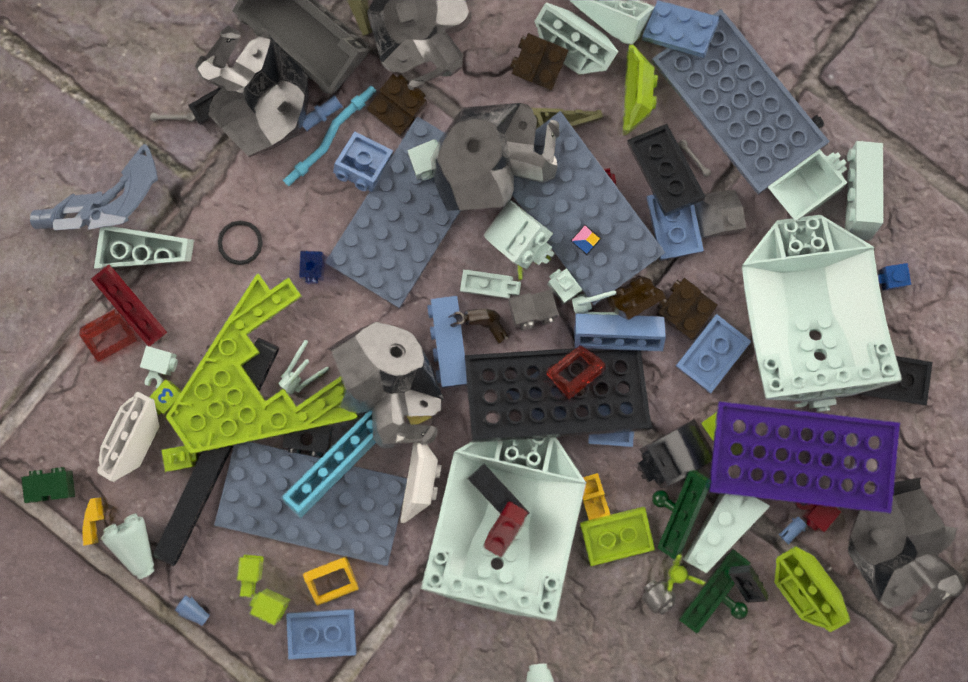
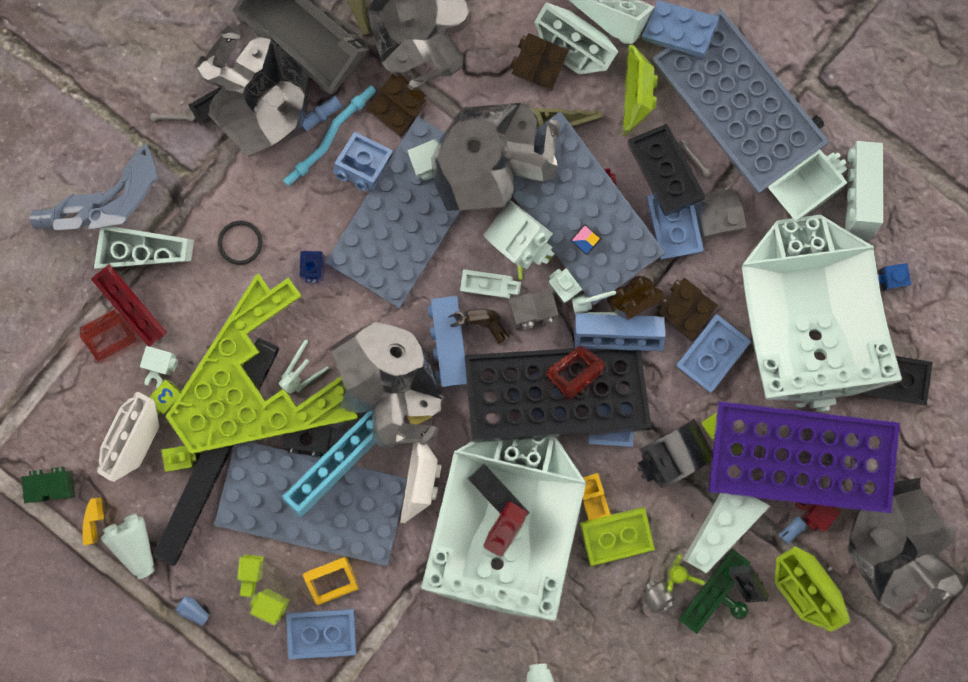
dark green plate [652,470,712,560] -> none

